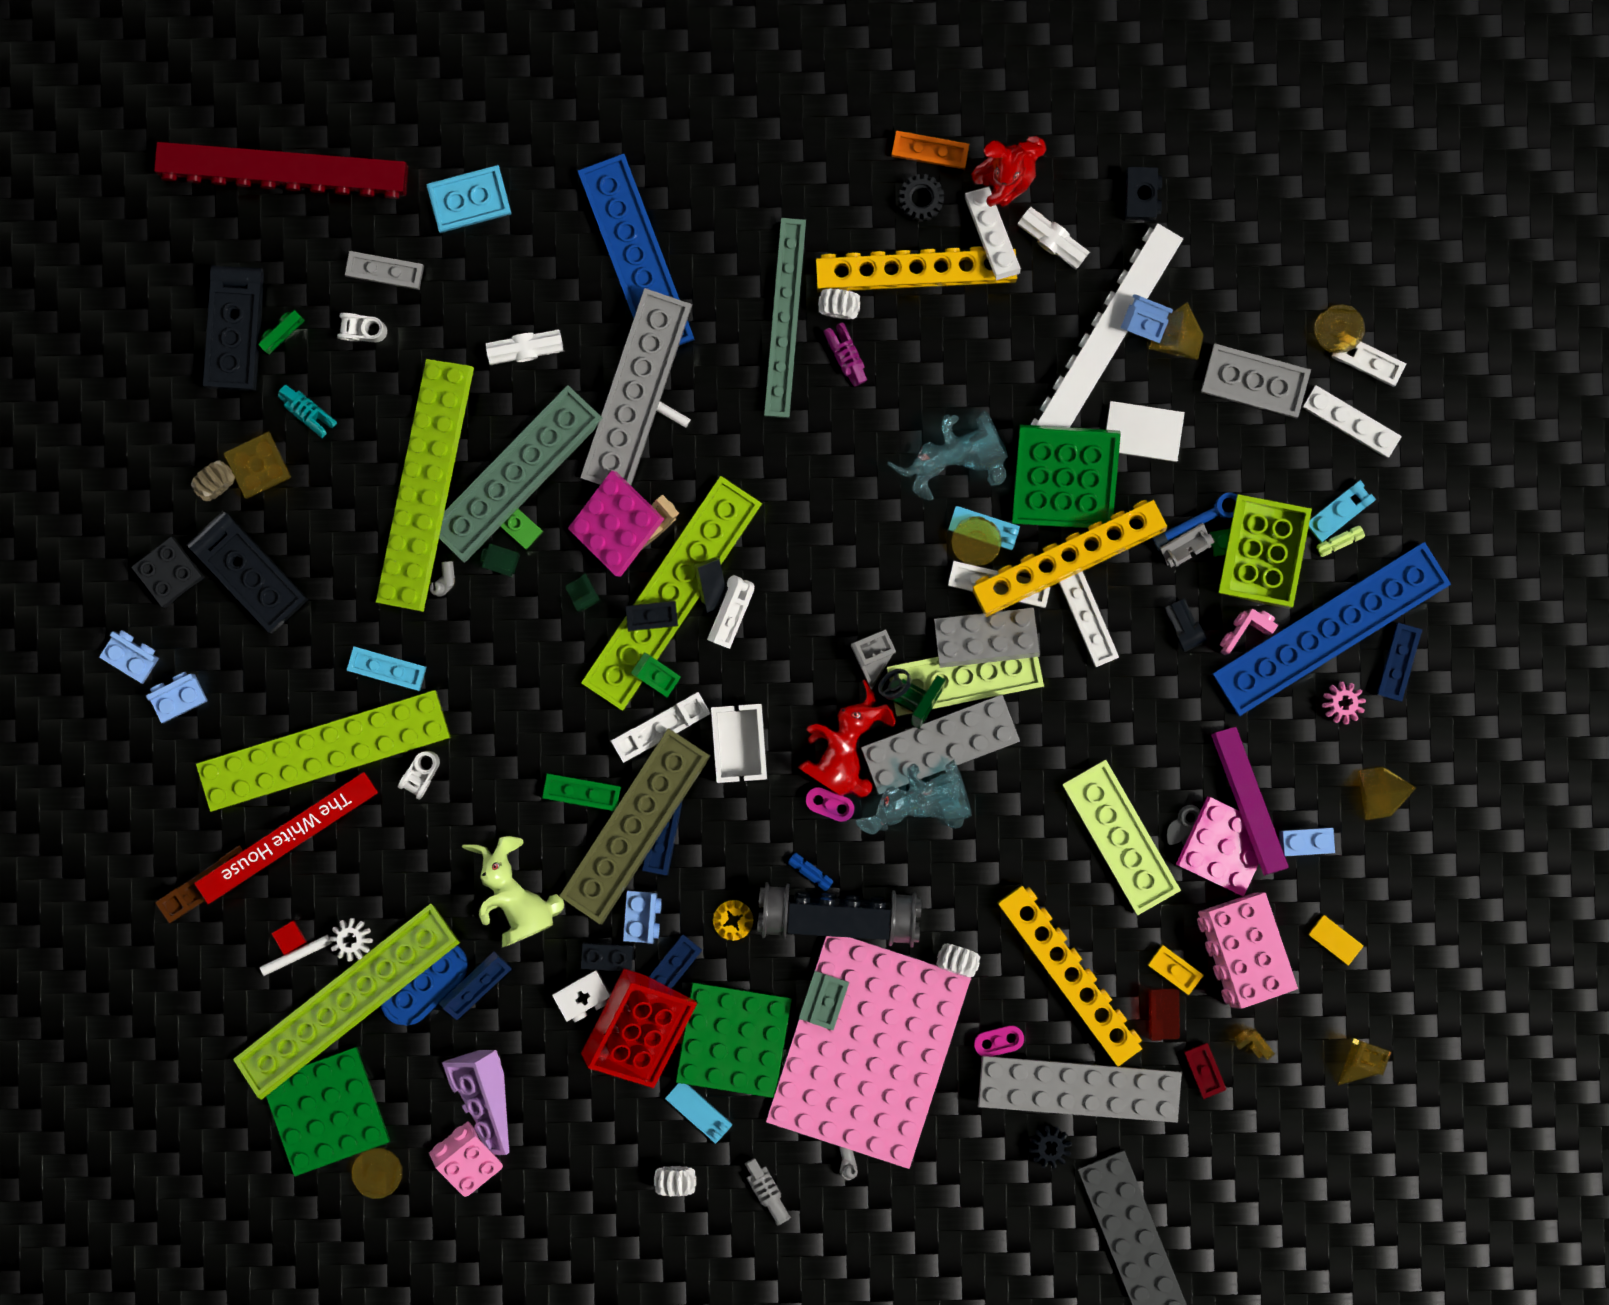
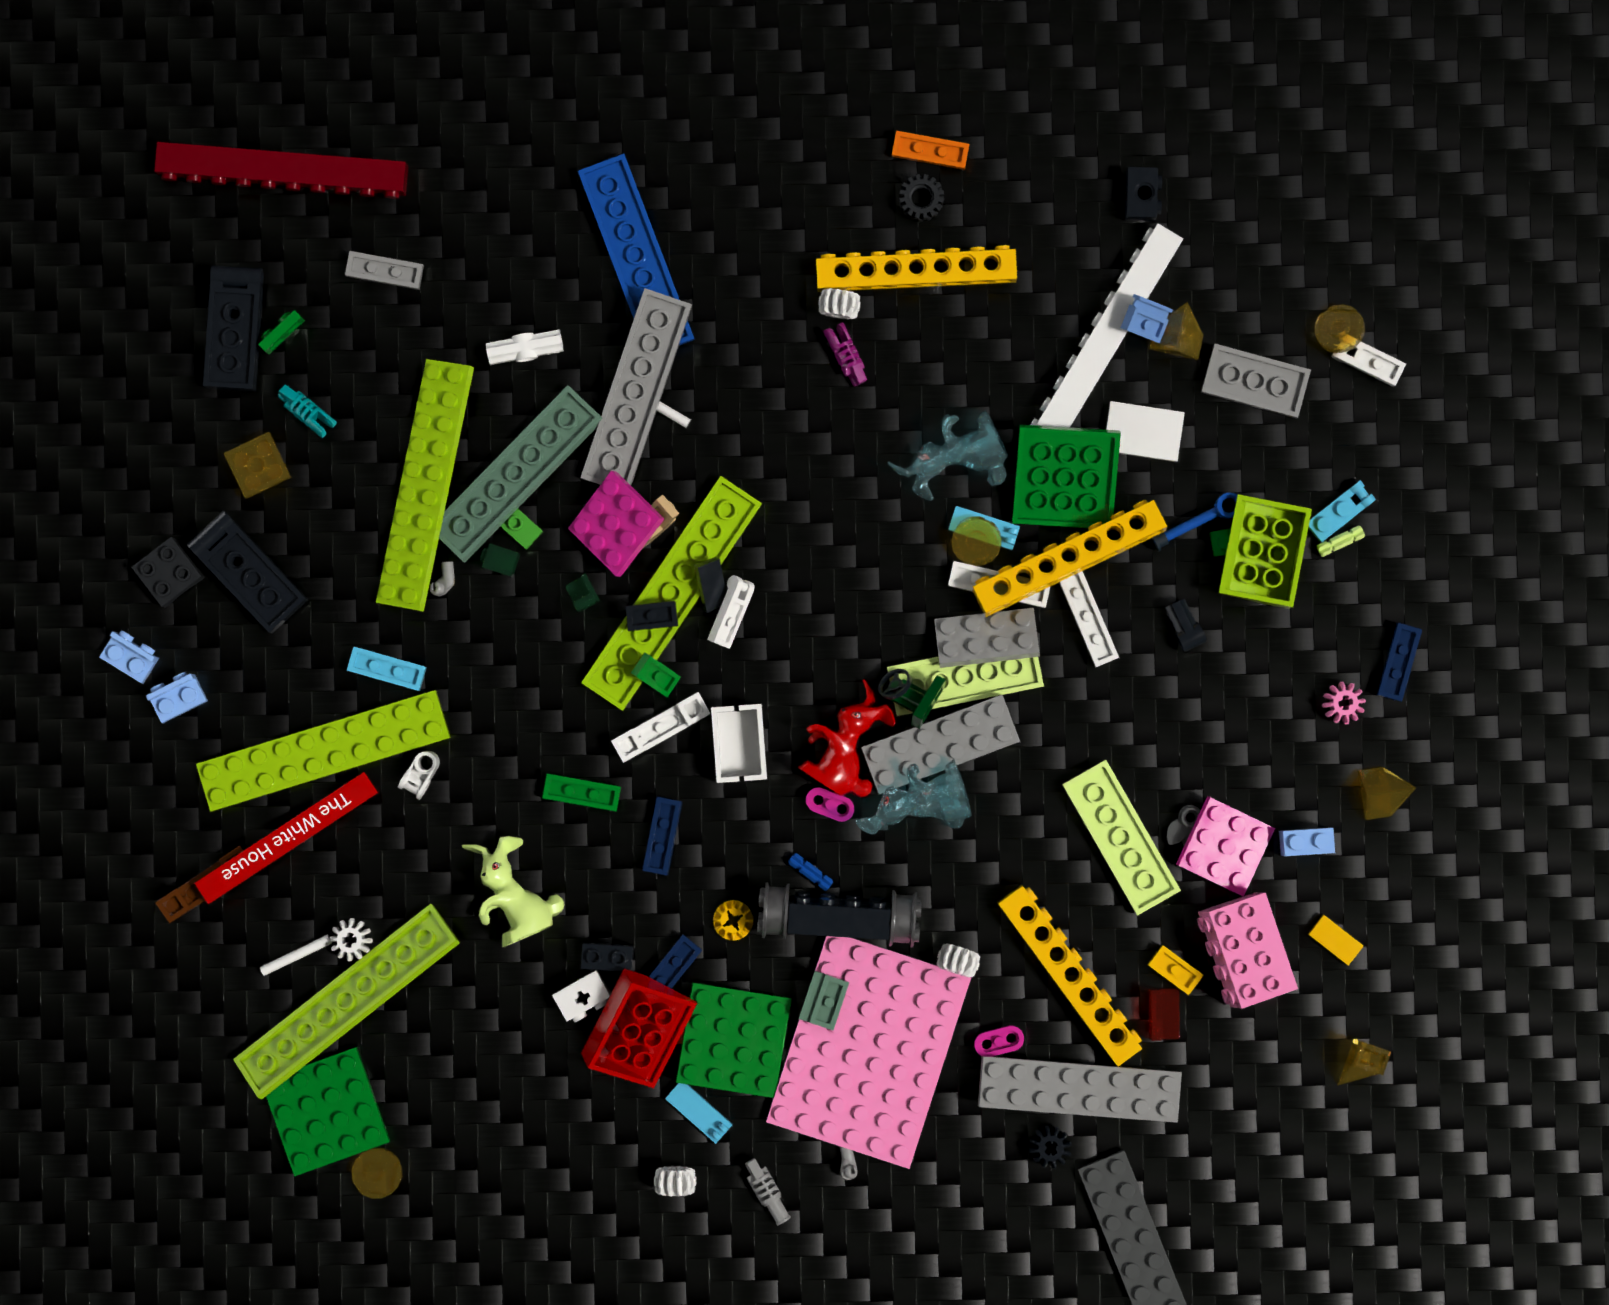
dark tan gear [191,460,235,501] -> none
red tile [272,920,307,955] -> none
white piece [337,313,387,342] -> none
blue tile [381,945,468,1025] -> none
medium azure tile [427,165,512,233] -> none
bright pink bracket [429,1121,503,1197] -> none
dark blue plate [439,952,512,1020] -> none
lavender wedge [442,1050,509,1155] -> none
olive plate [559,728,711,924] -> none
light blue bracket [623,891,662,944] -> none
sand green plate [764,218,806,418] -> none
light grey slope [851,630,896,689] -> none
white plate [965,187,1021,280] -> none
red animal [971,136,1047,207] -> none
white piece [1017,207,1090,270] -> none
light grey hinge [1160,523,1214,567] -> none
dark red plate [1184,1042,1227,1099] -> none
magenta tile [1211,727,1289,876] -> none
blue plate [1212,542,1451,716] -> none
bright pink bracket [1220,609,1278,655] -> none
clear yellow bracket [1234,1028,1275,1060] -> none
white plate [1302,385,1402,458] -> none

